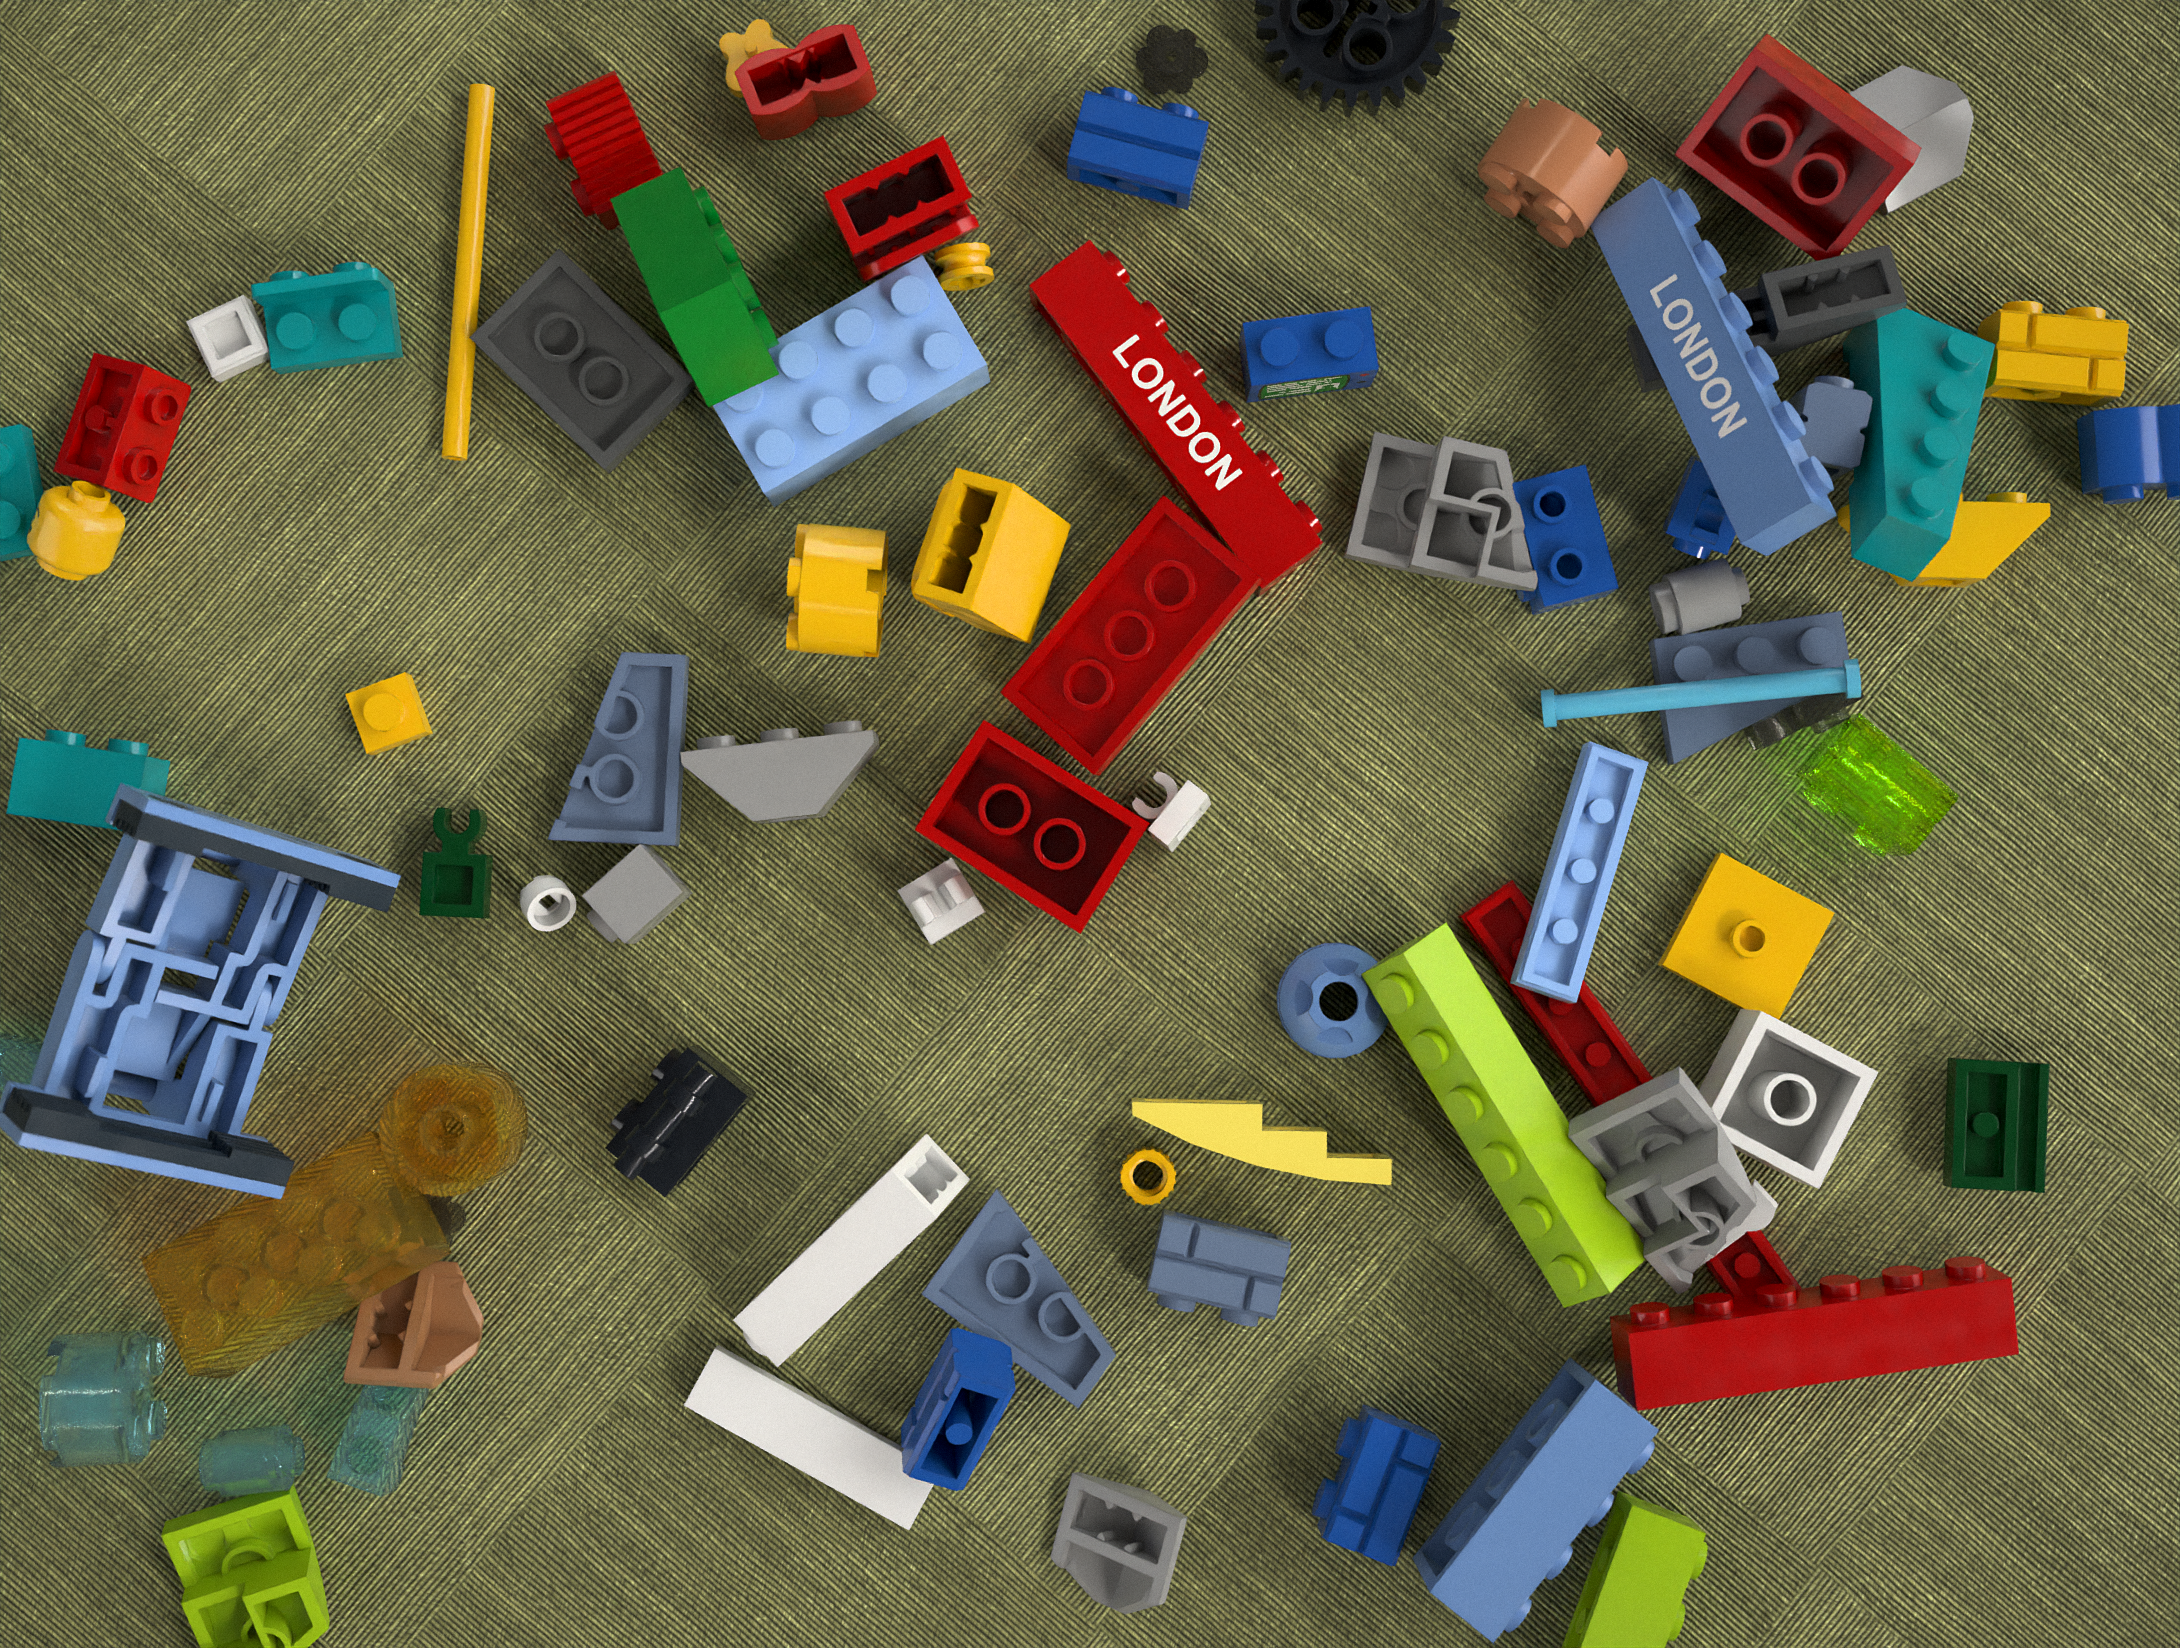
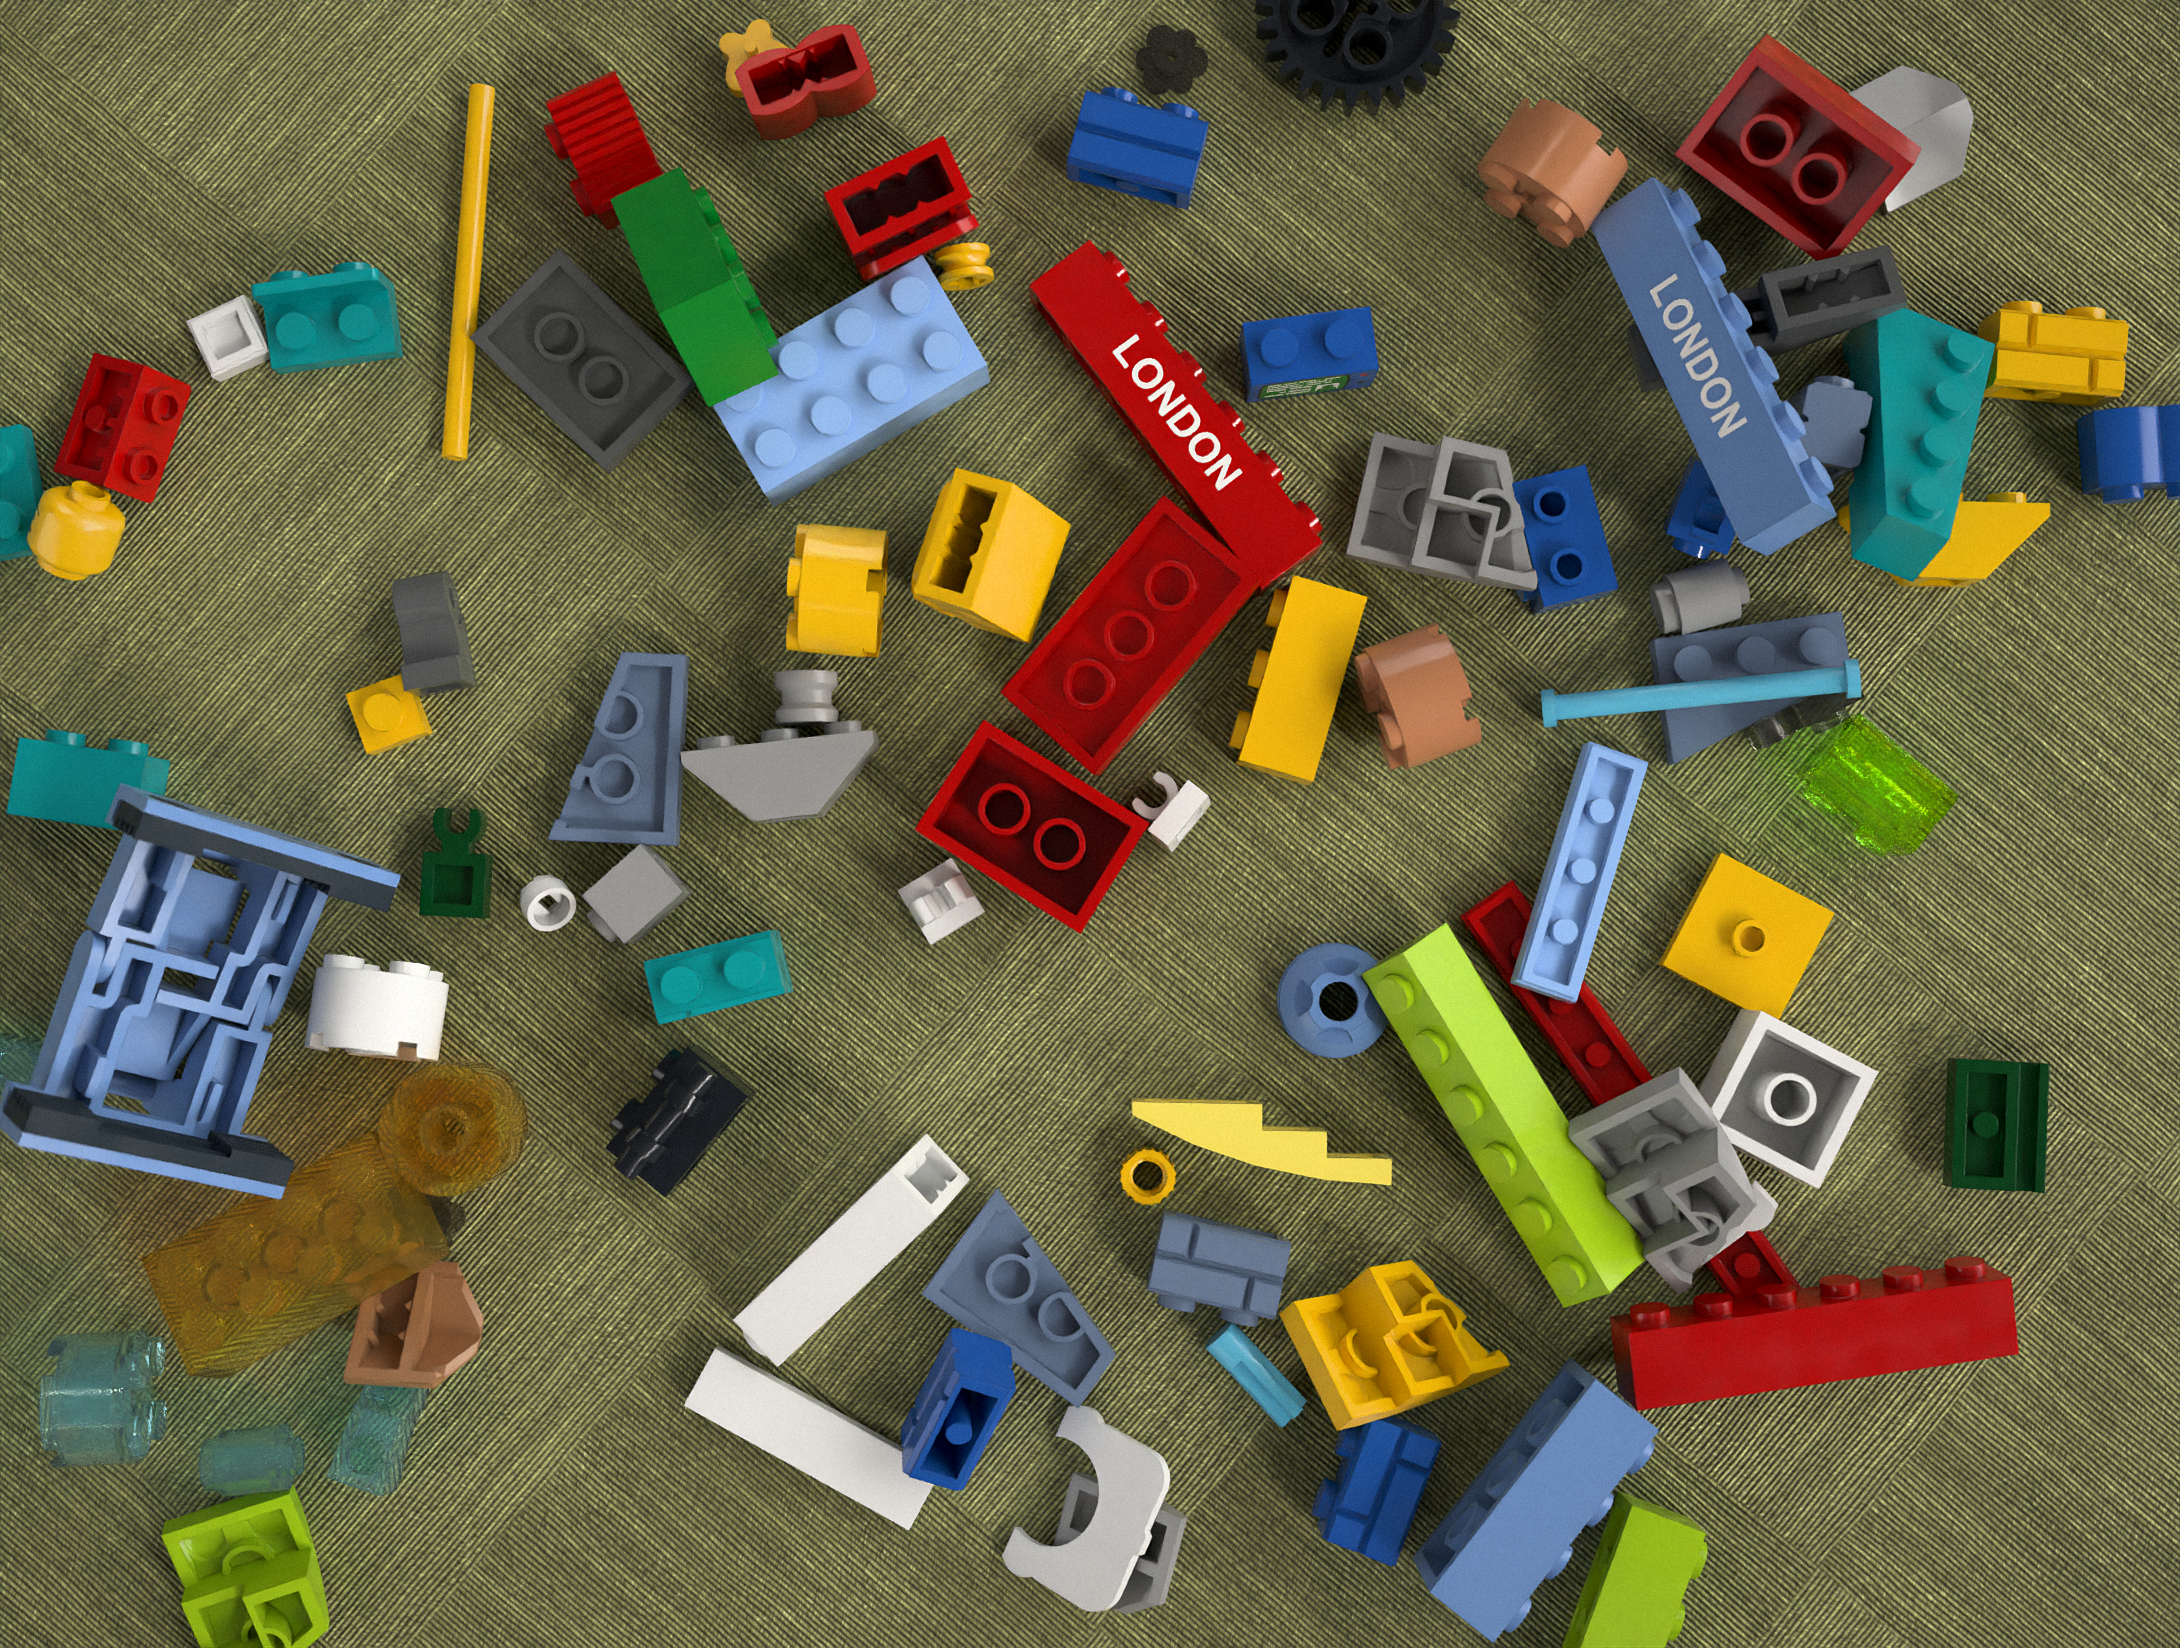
none -> white brick [304,954,449,1062]
none -> dark grey leg [392,570,477,697]
none -> teal brick [644,930,794,1025]
none -> light grey wheel [774,670,839,727]
none -> white piece [1002,1405,1170,1612]
none -> medium azure piece [1205,1322,1307,1428]
none -> yellow brick [1229,575,1368,786]
none -> yellow slope [1279,1260,1510,1431]
none -> nougat brick [1354,622,1482,770]

